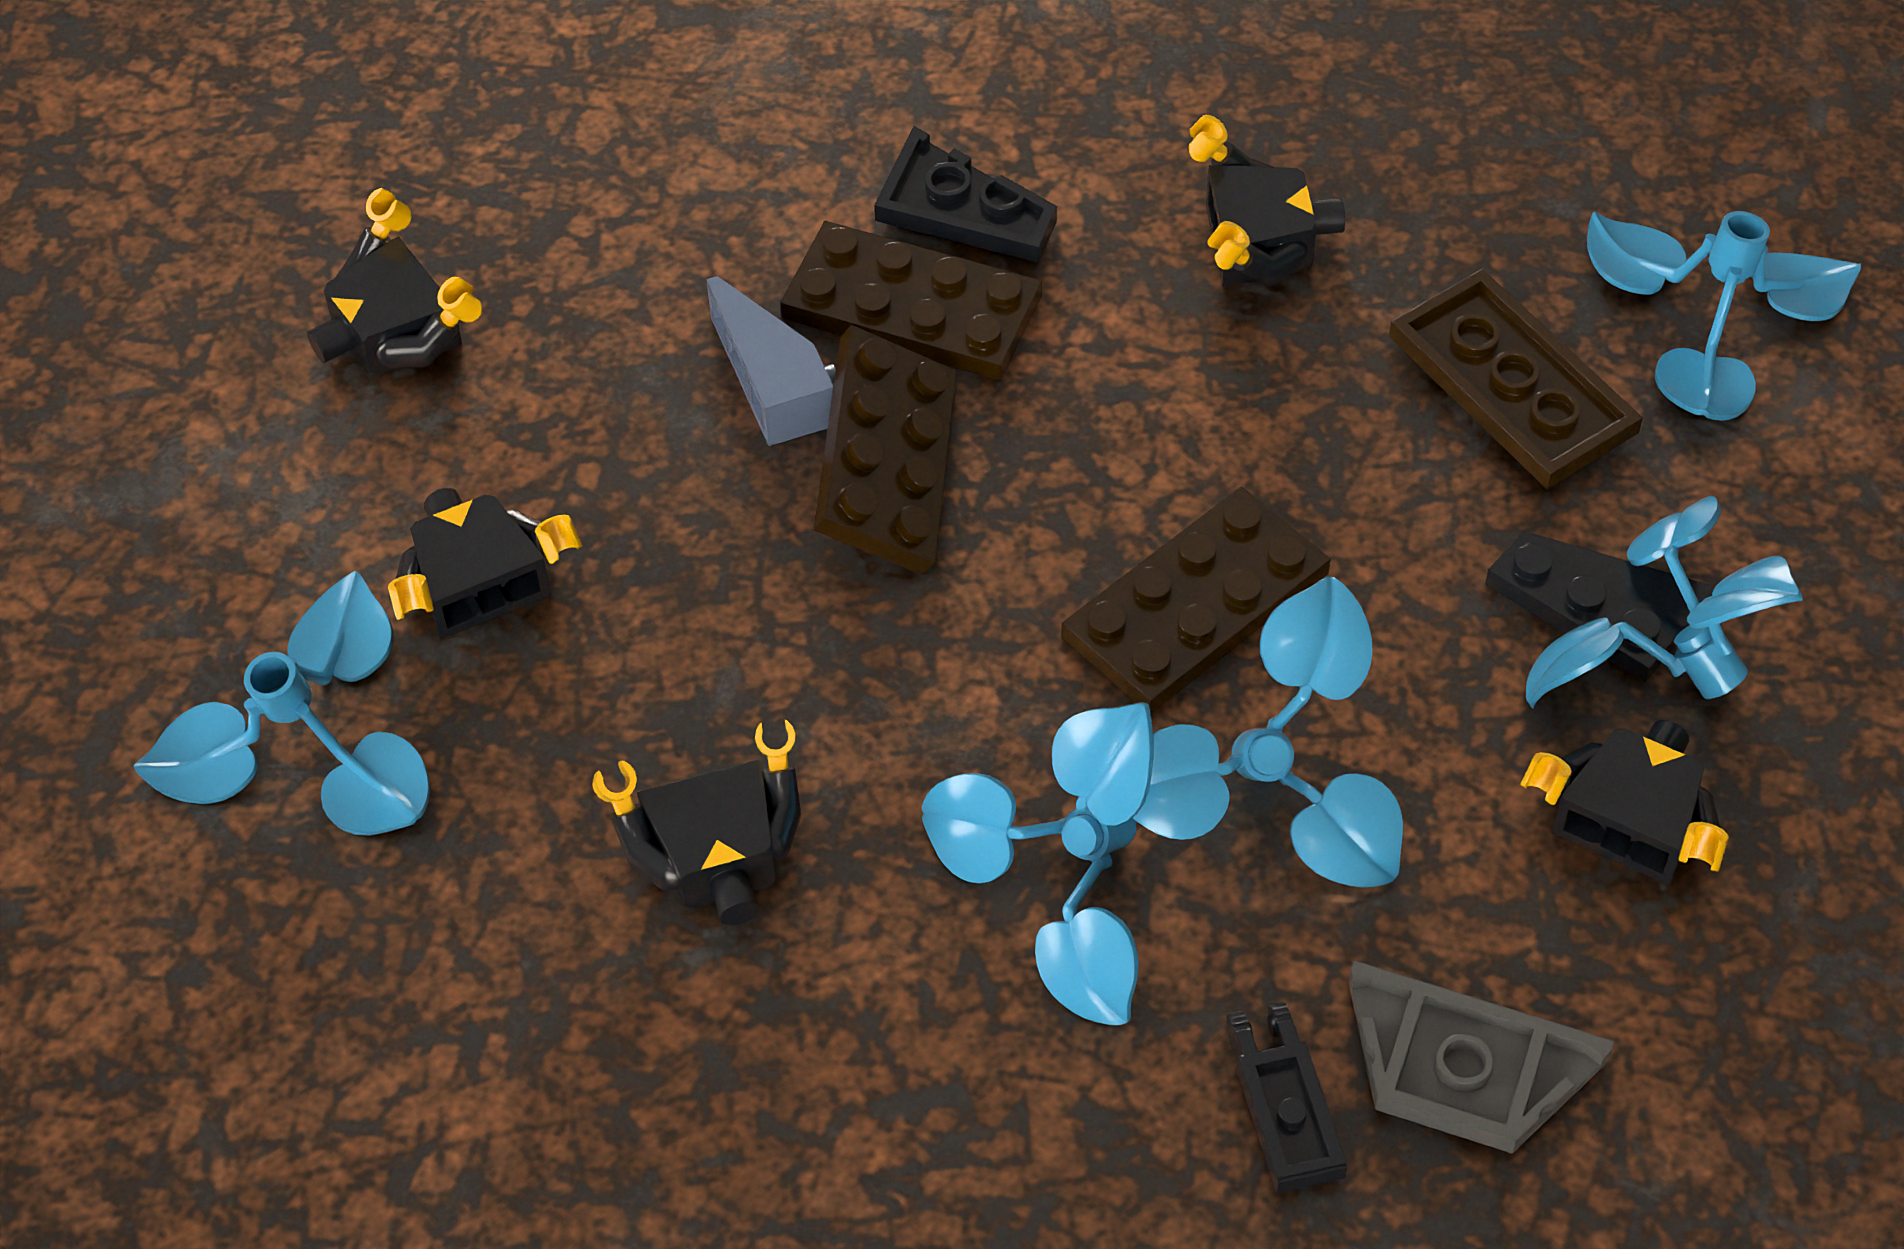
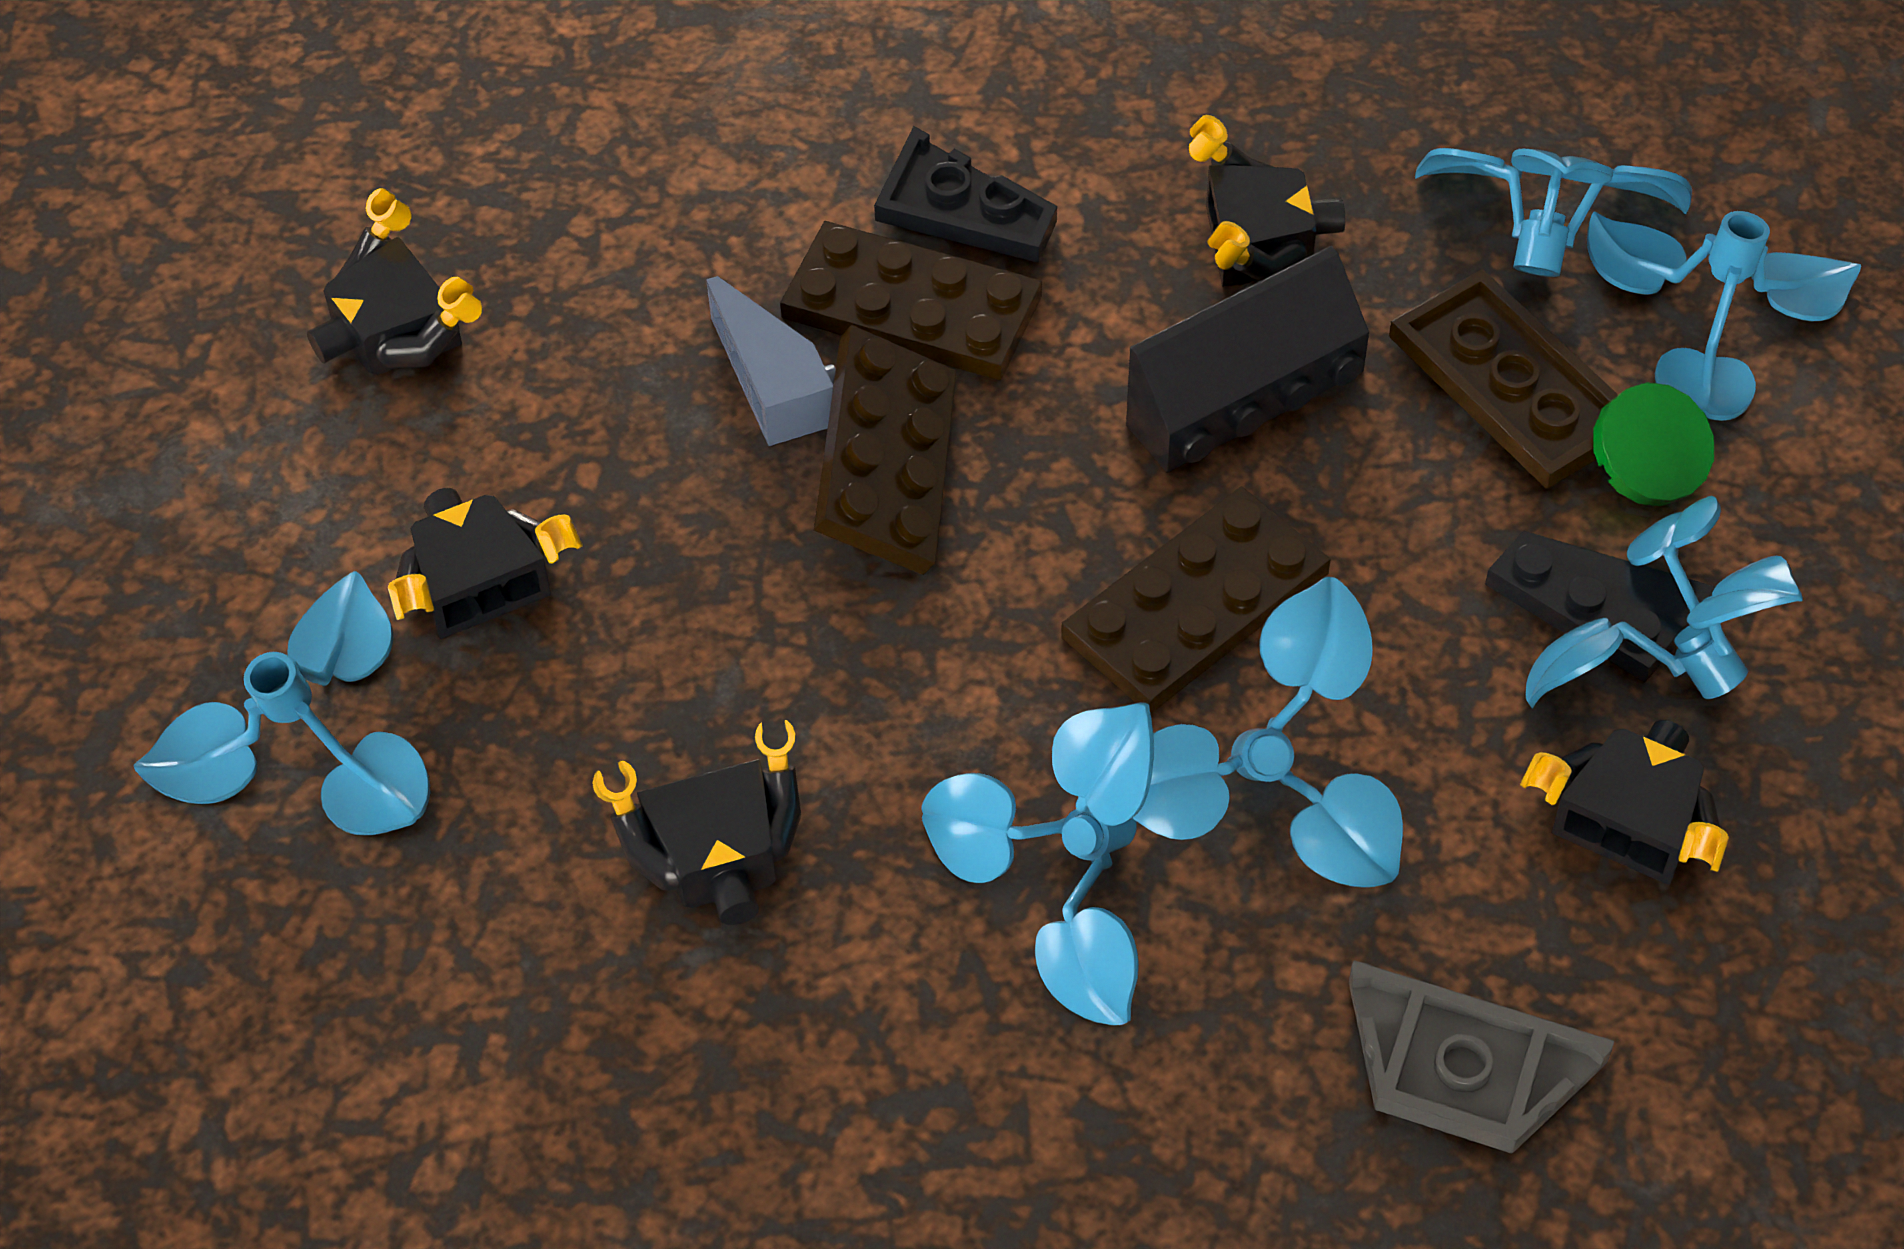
black hinge [1226,1002,1347,1194] -> none
none -> black slope [1126,246,1369,473]
none -> dark azure plant [1415,148,1692,277]
none -> green tile [1593,382,1714,506]

